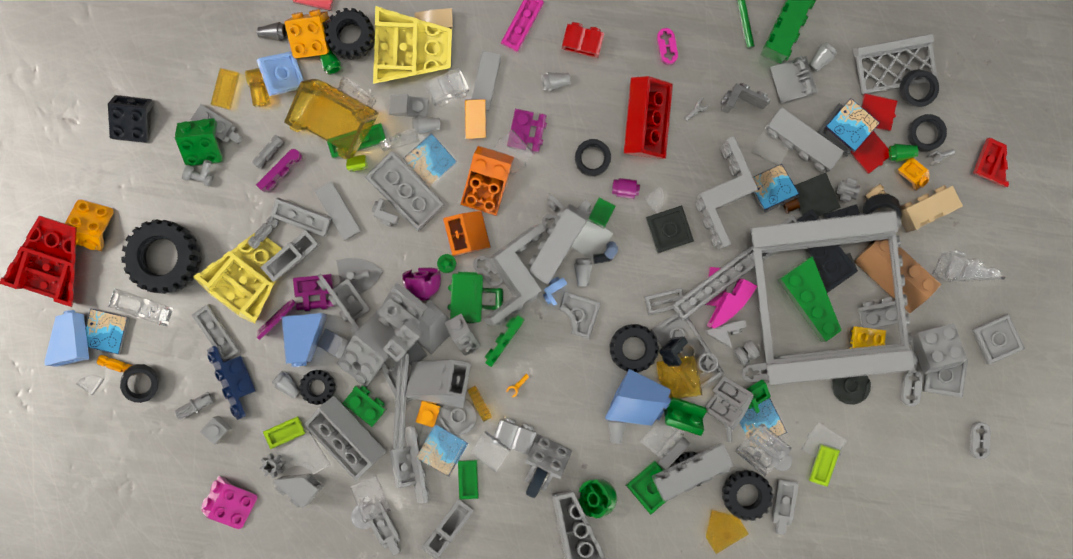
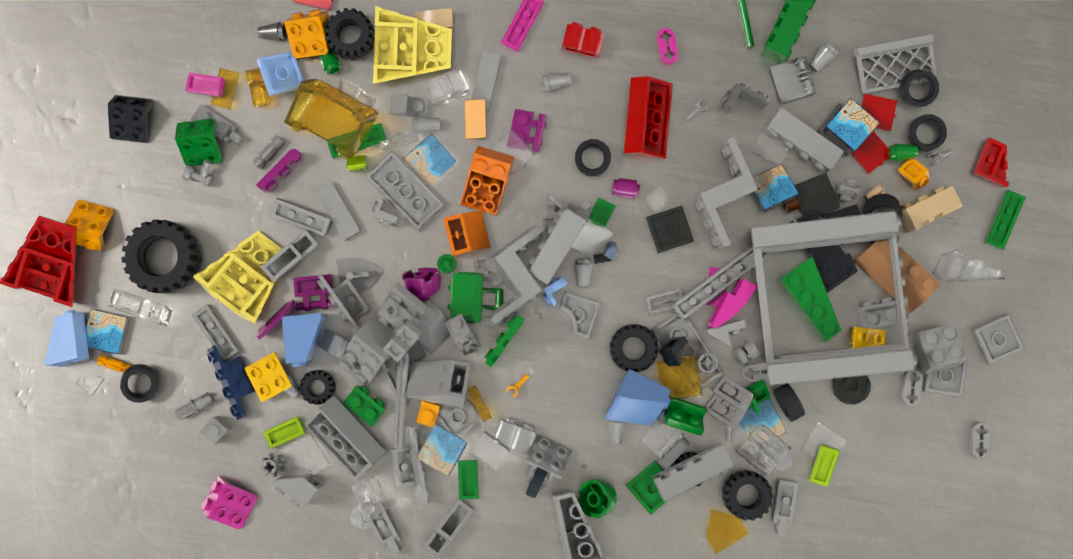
light grey axle [248,216,278,249] -> none
none -> dark pink tile [185,72,225,97]
none -> yellow hinge [244,352,292,403]
none -> black tyre [773,383,805,422]
none -> green tile [984,190,1026,250]

